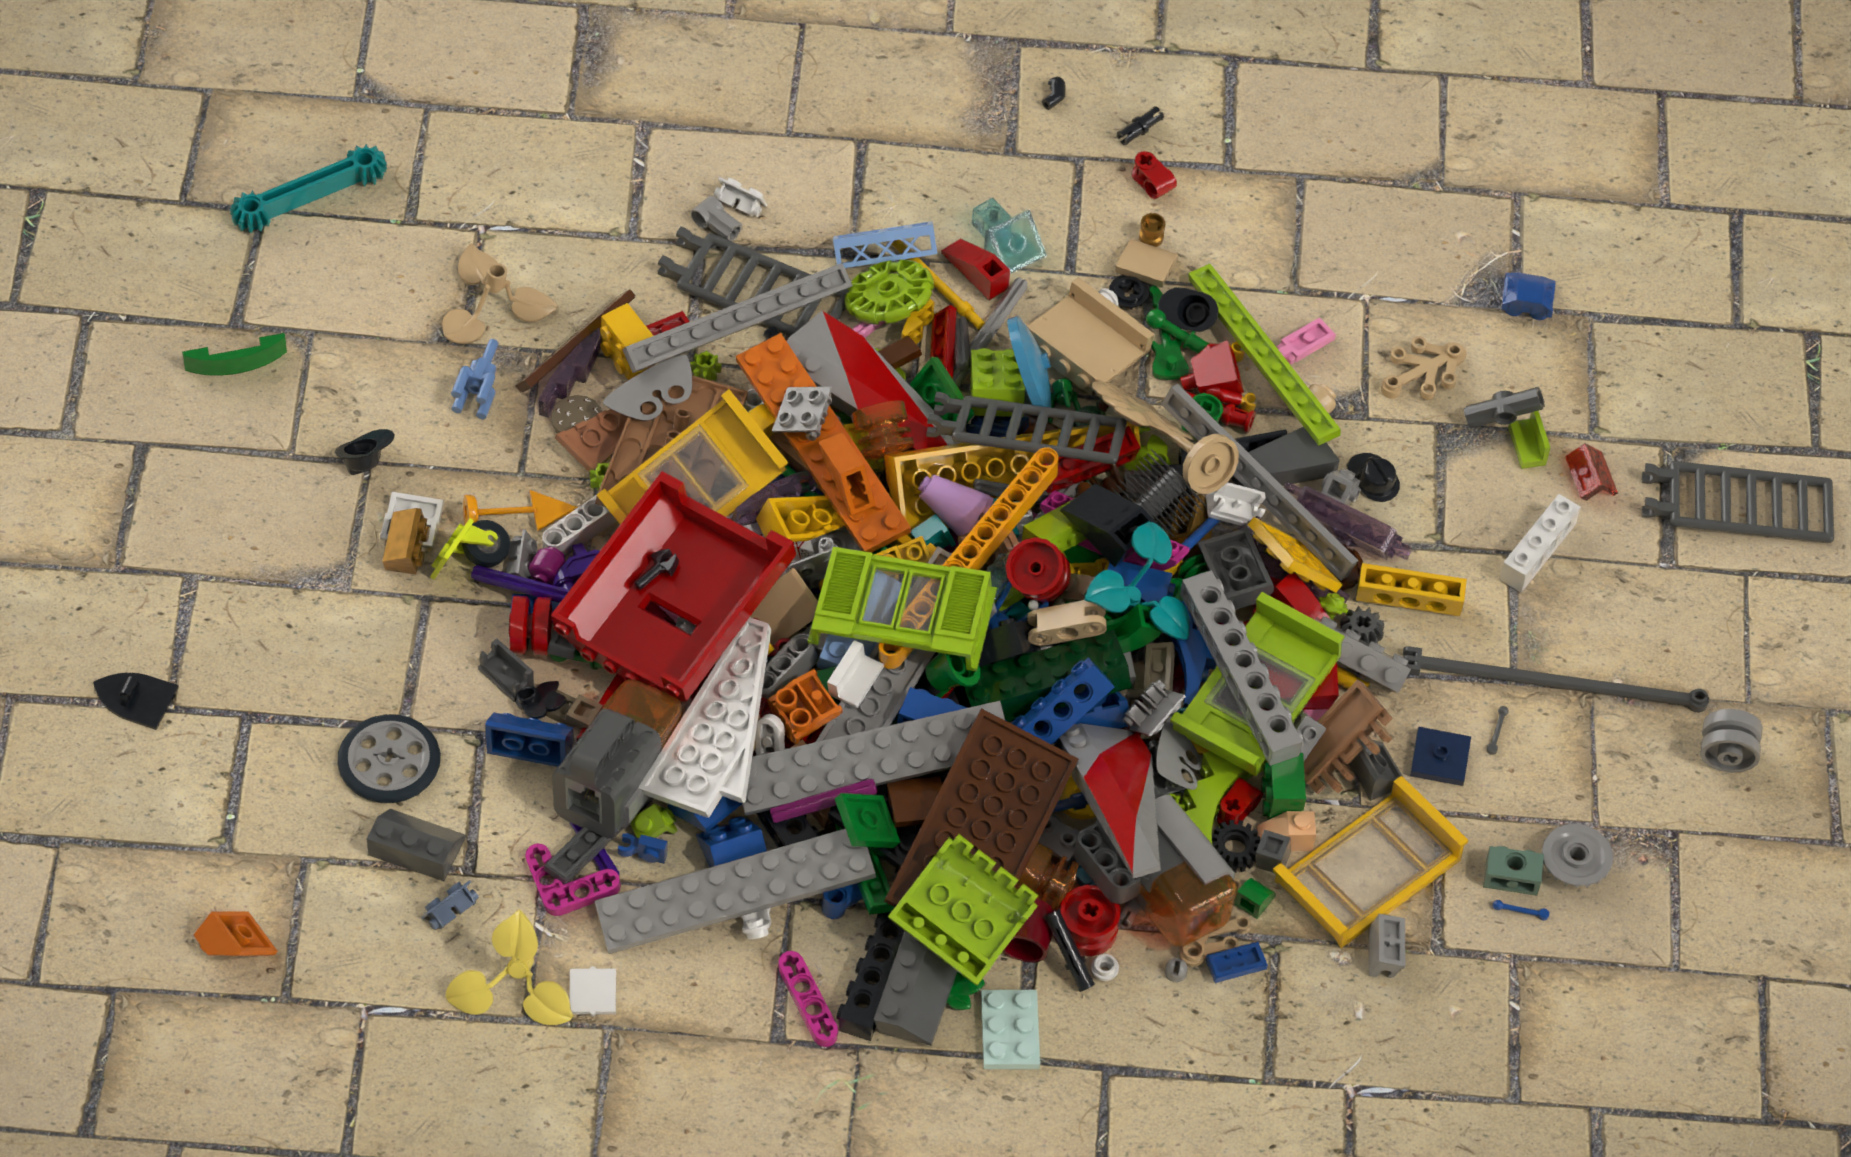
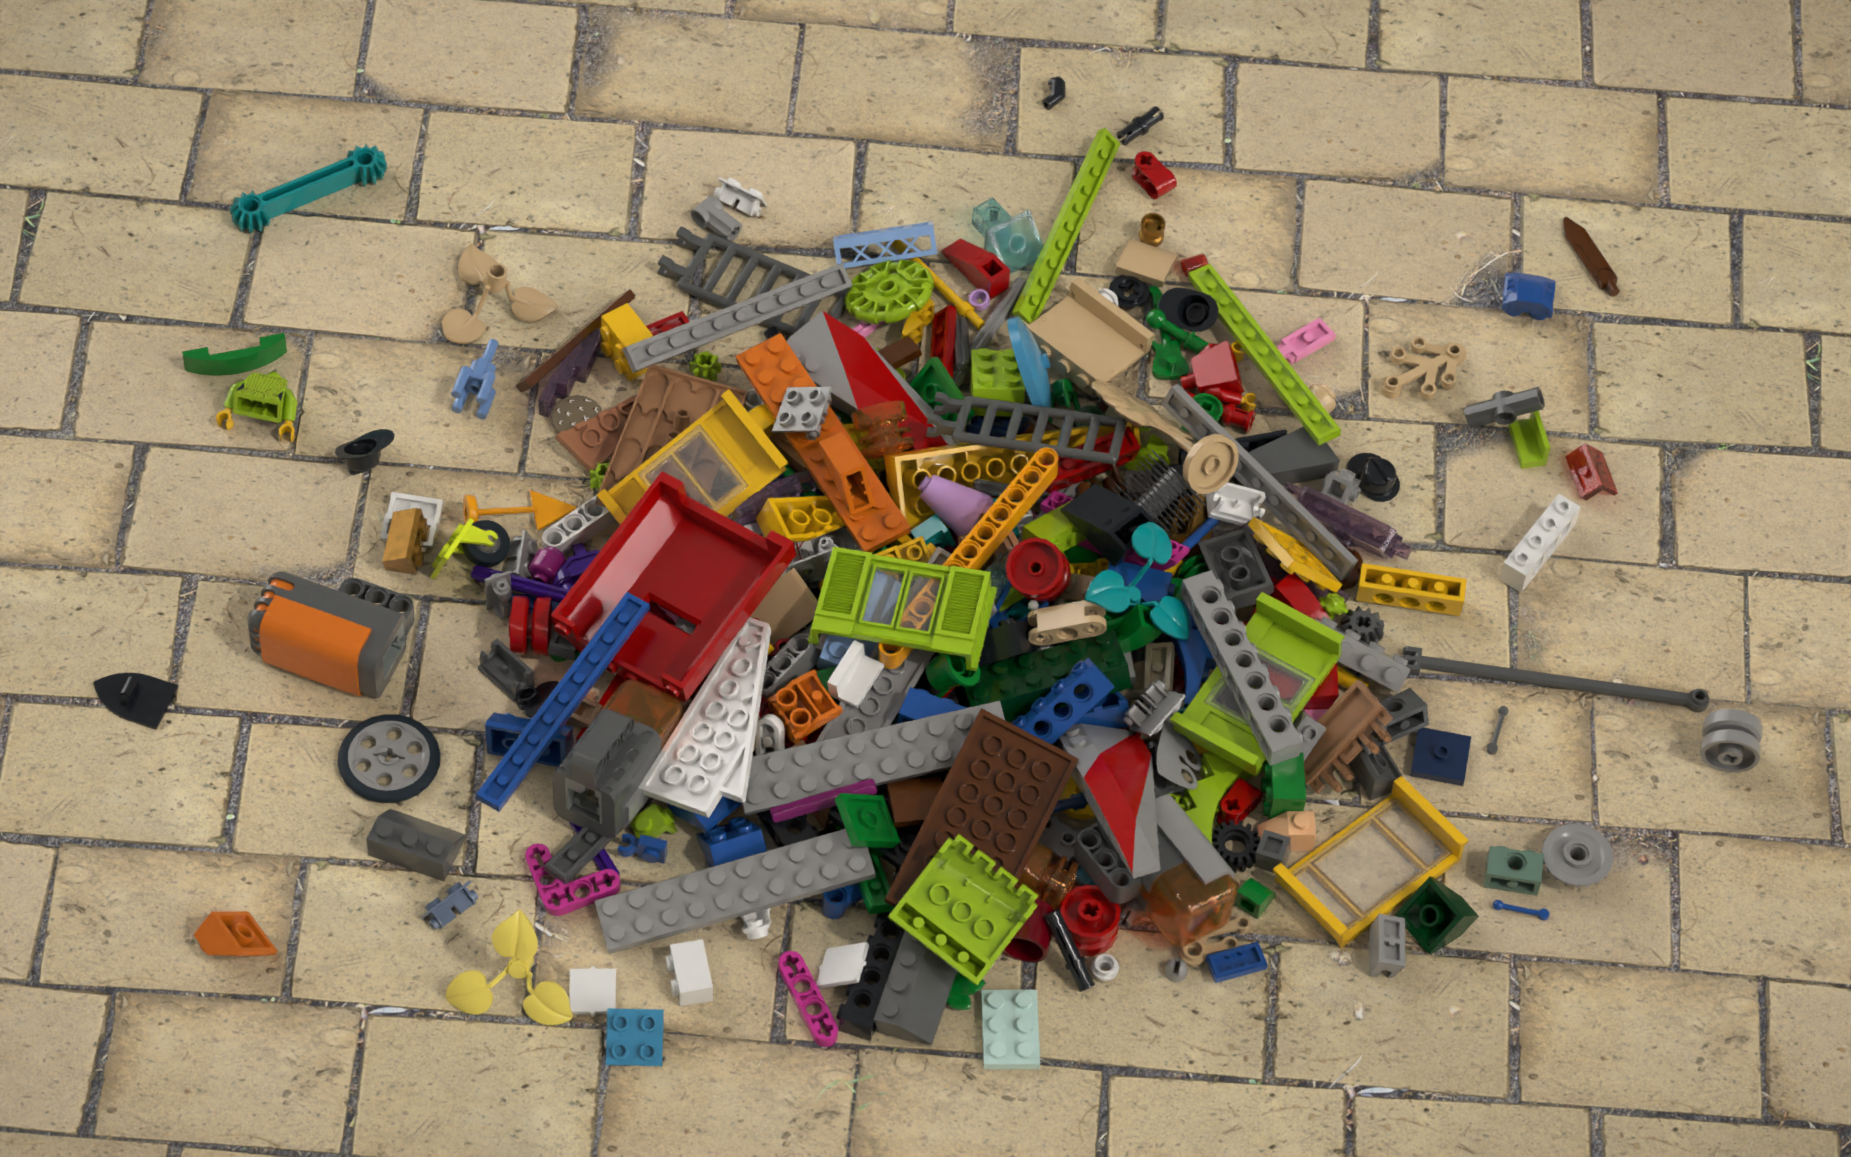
light grey piece [603,355,692,420] -> none
black bar [634,549,679,590] -> none
dark grey bar [1642,461,1834,543] -> none
none -> lime torso [216,372,297,442]
none -> piece [247,571,415,698]
none -> blue plate [476,592,650,812]
none -> light grey hinge [484,571,512,619]
none -> dark azure hinge [606,1008,664,1066]
none -> white brick [665,939,713,1006]
none -> white piece [816,942,869,989]
none -> lavender hinge [969,289,990,312]
none -> lime plate [1012,128,1120,324]
none -> clear red hinge [1181,253,1208,277]
none -> dark grey brick [1371,688,1429,745]
none -> dark green slope [1395,877,1479,955]
none -> reddish brown piece [1563,217,1620,296]

